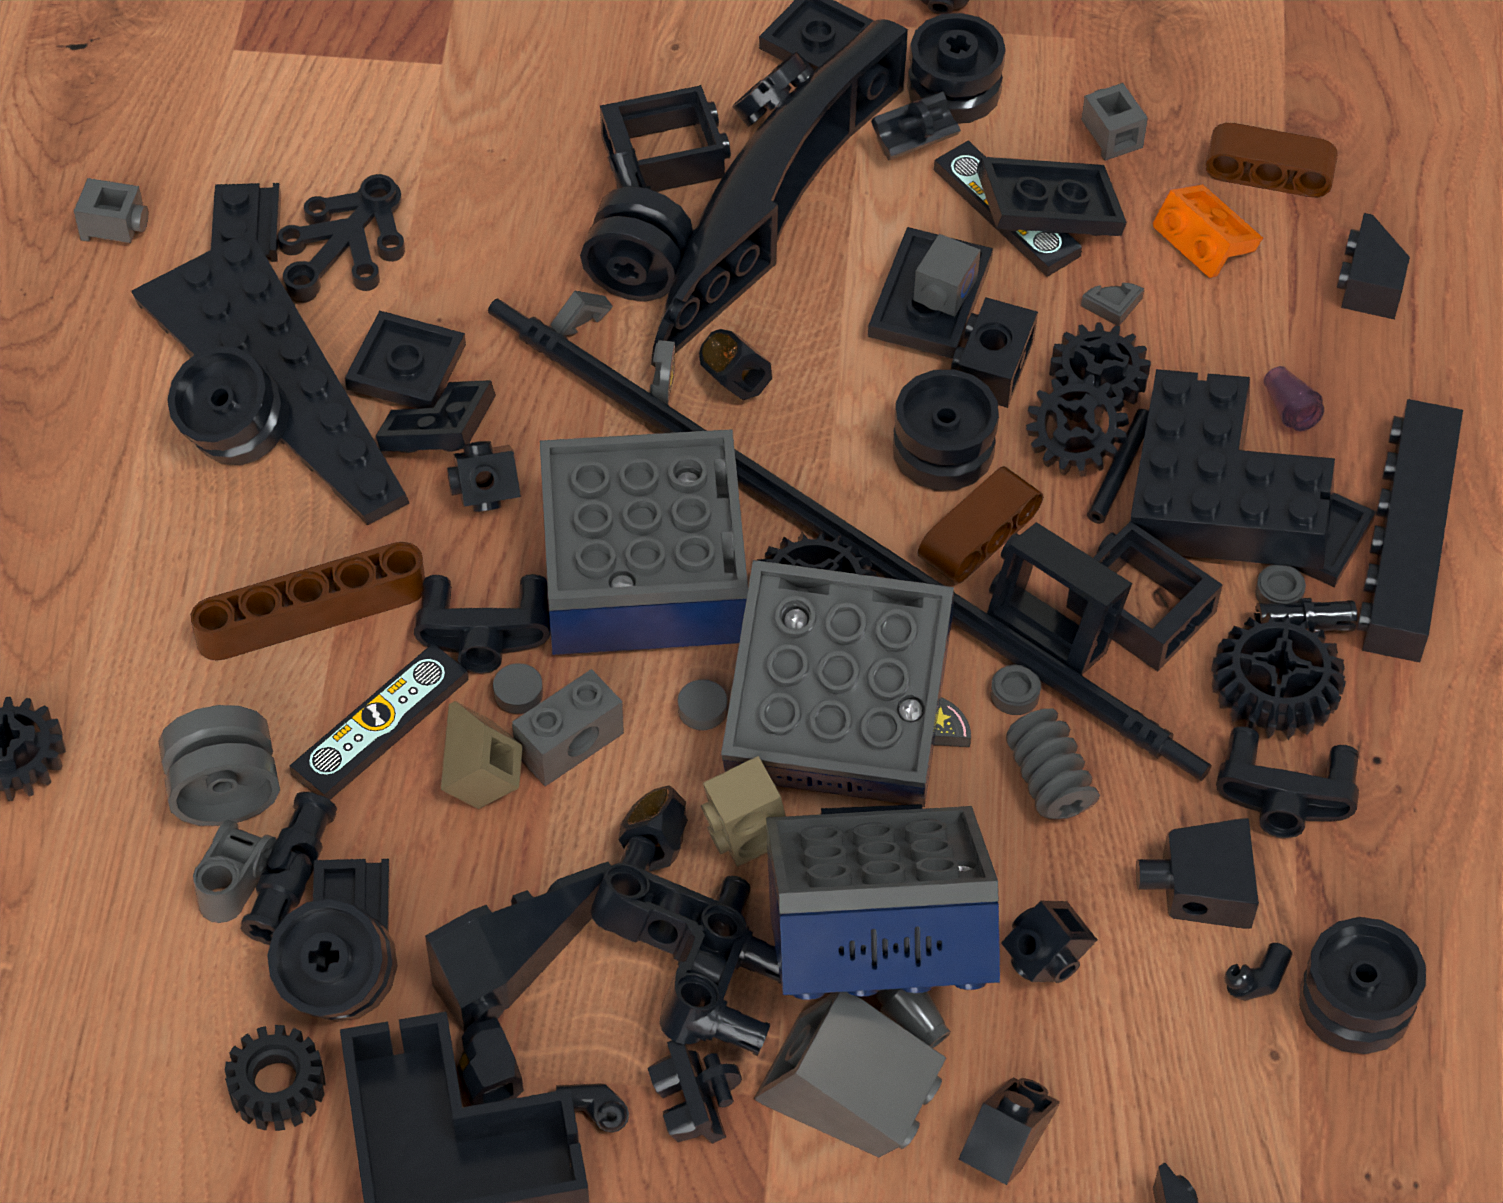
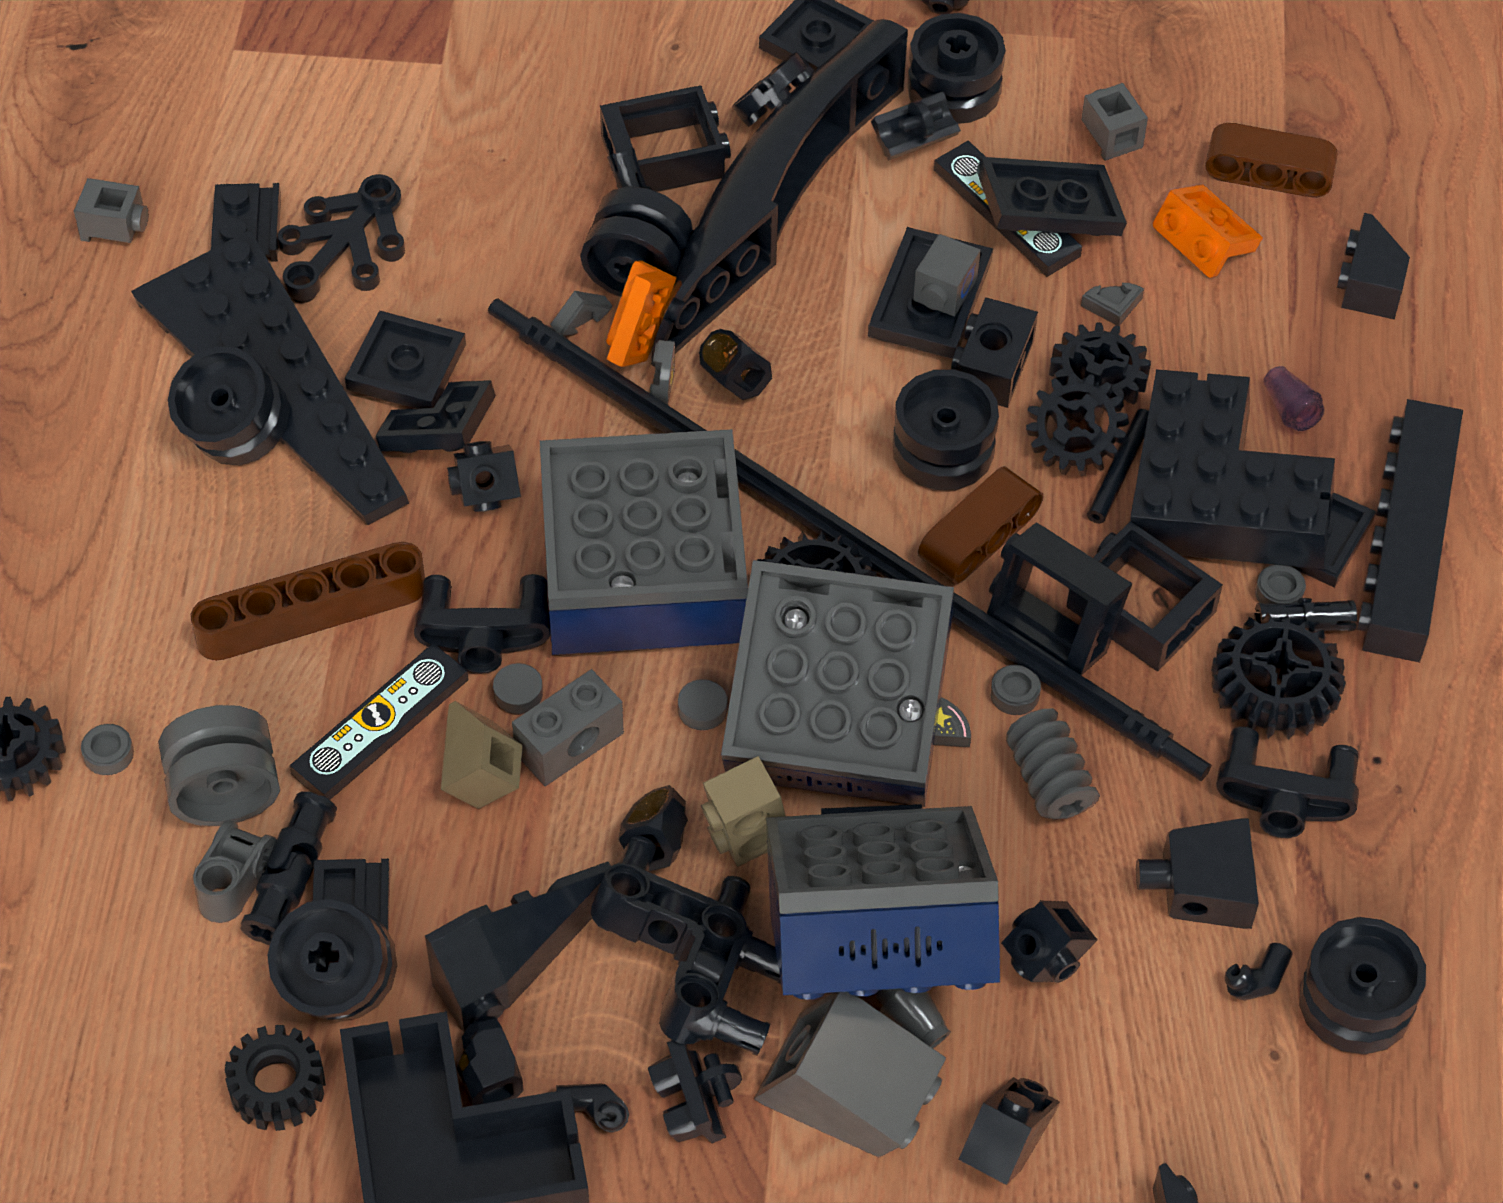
none -> dark grey tile [81,724,134,775]
none -> orange bracket [606,260,676,367]

